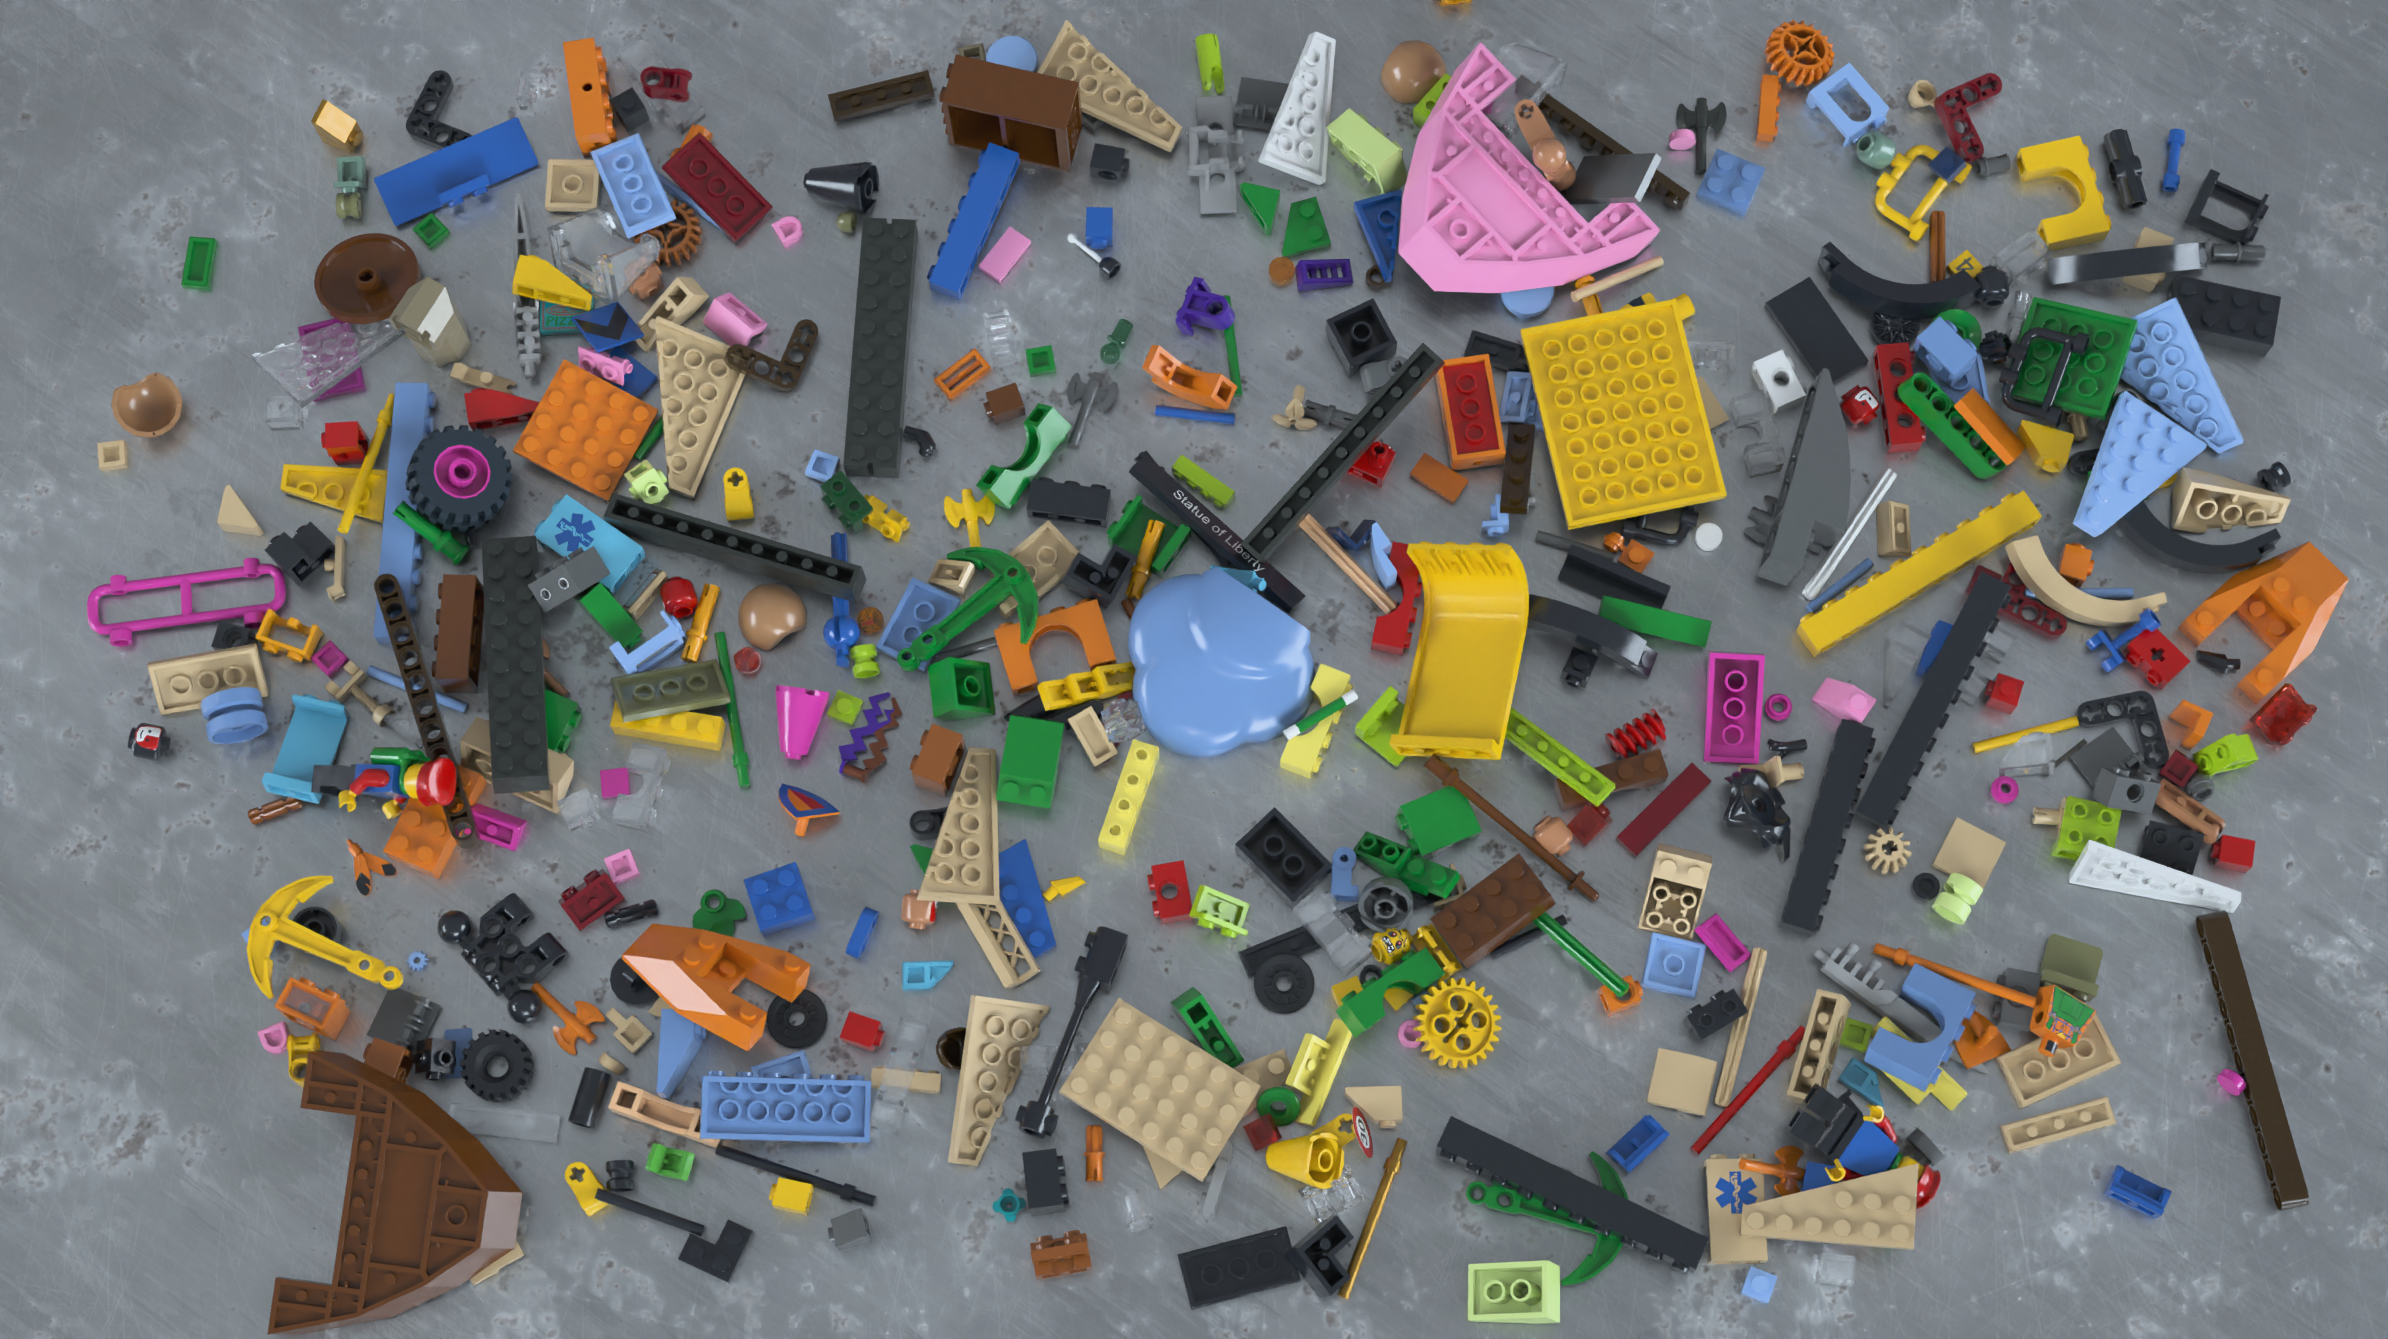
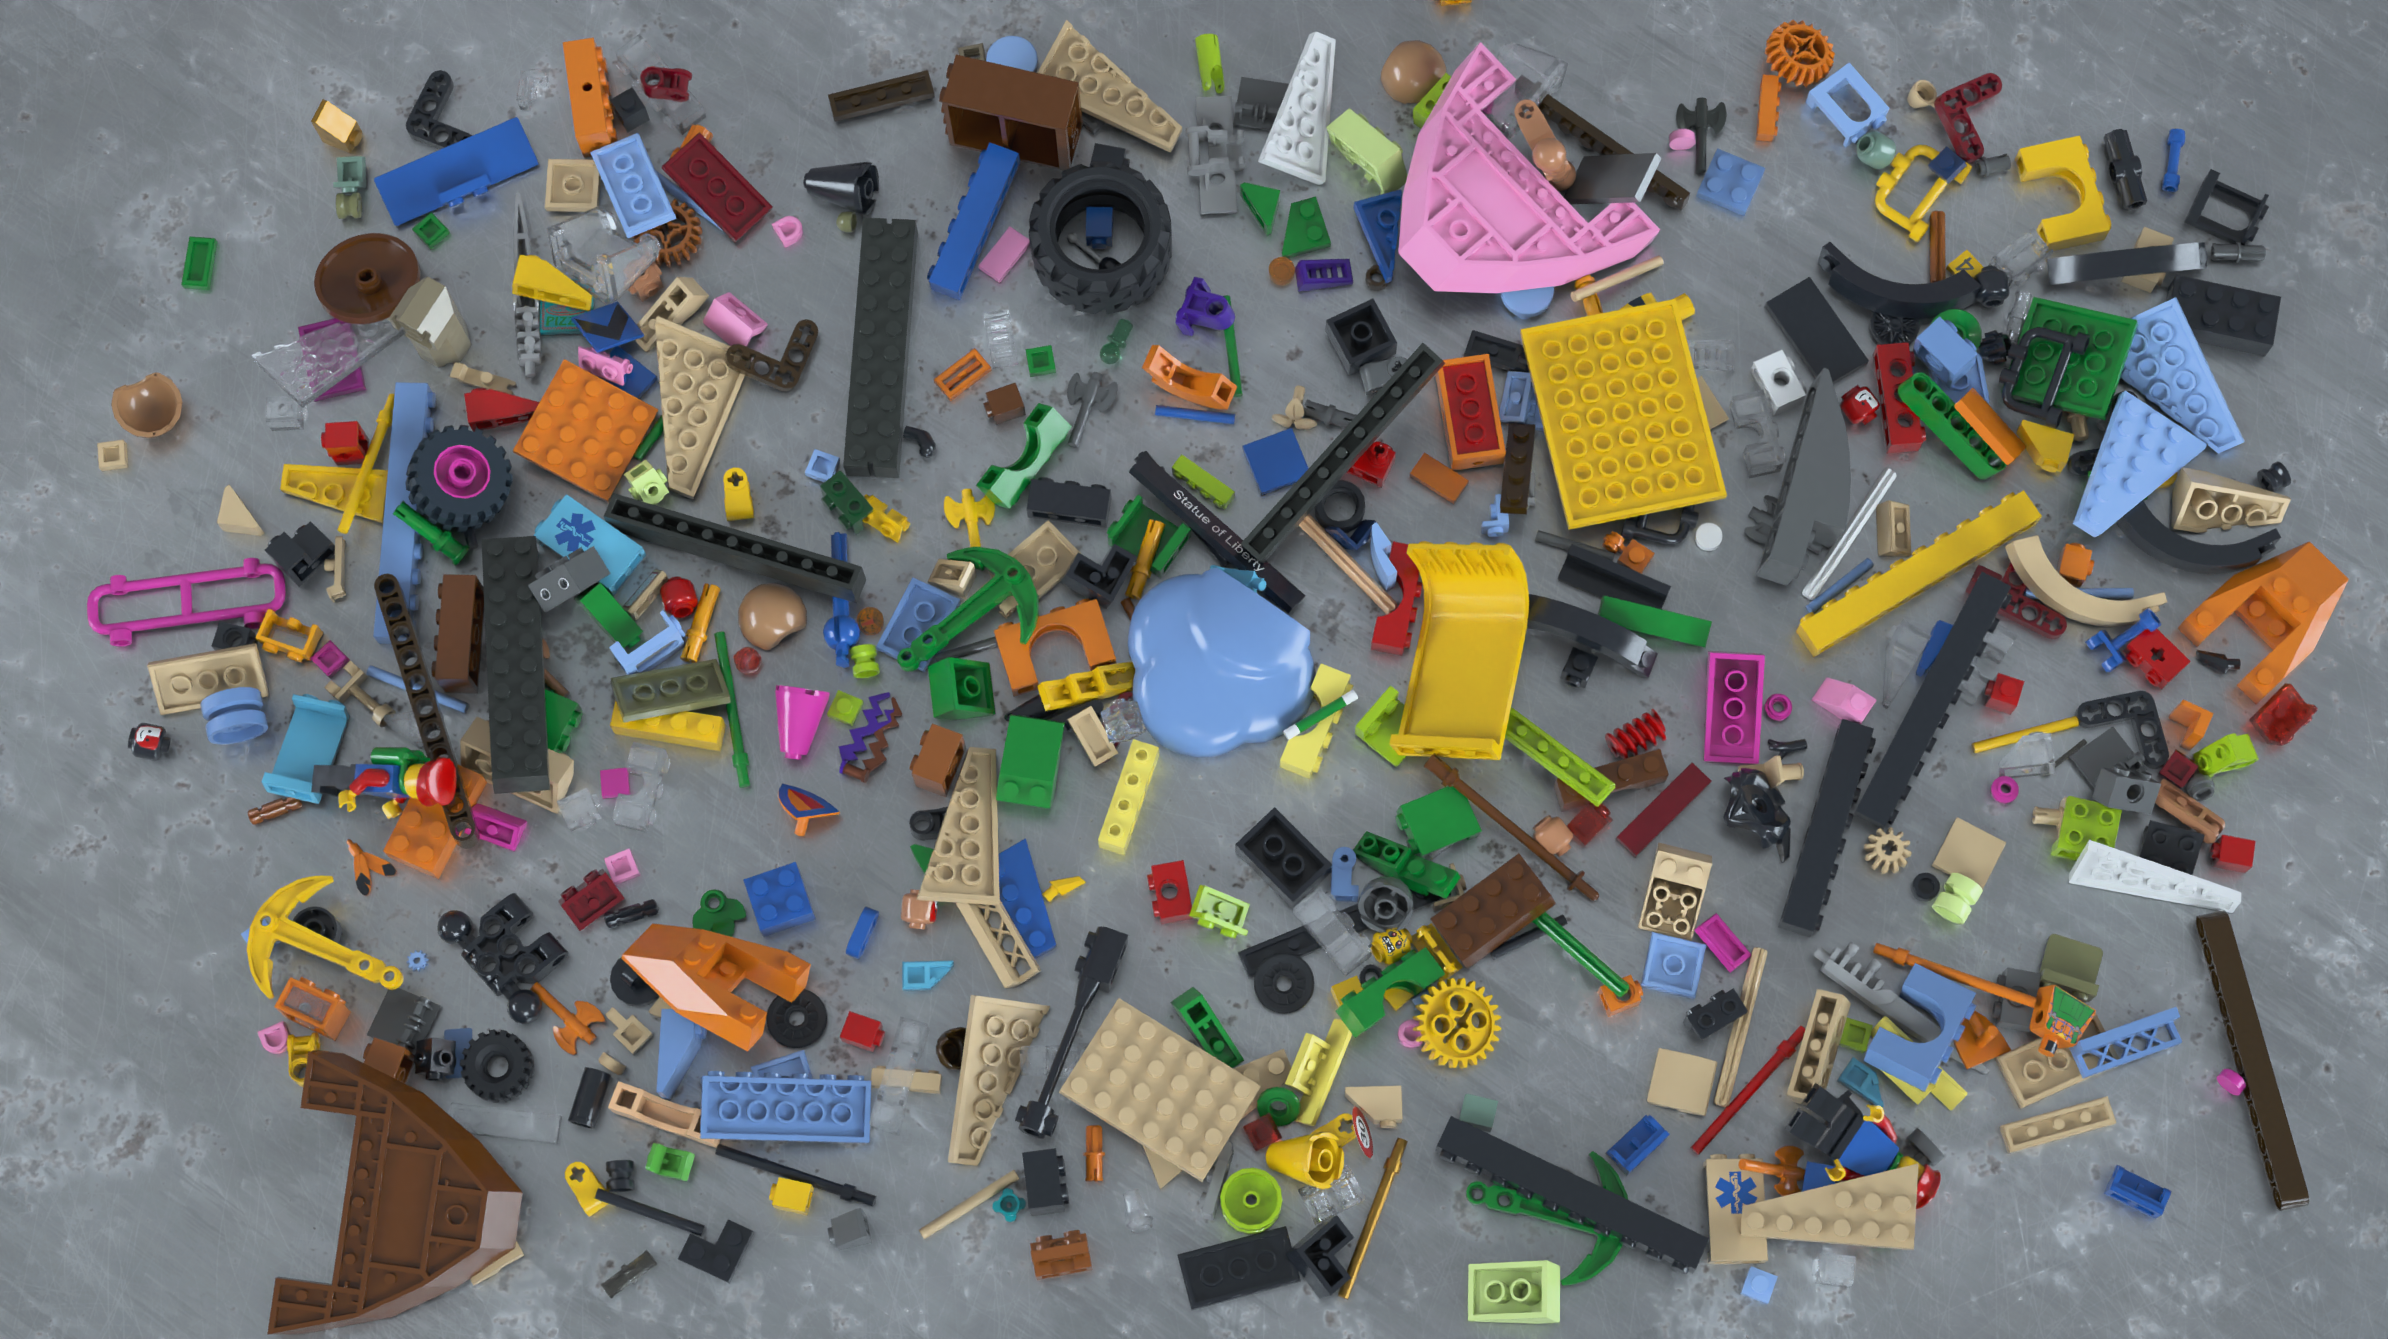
none -> clear smoke pin [601,1250,657,1299]
none -> tan bar [919,1170,1020,1239]
none -> black tyre [1029,161,1172,314]
none -> lime wheel [1220,1168,1282,1235]
none -> blue tile [1242,428,1309,496]
none -> black tyre [1315,480,1365,533]
none -> sand green panel [1459,1094,1498,1132]
none -> medium blue fence [2069,1007,2182,1079]

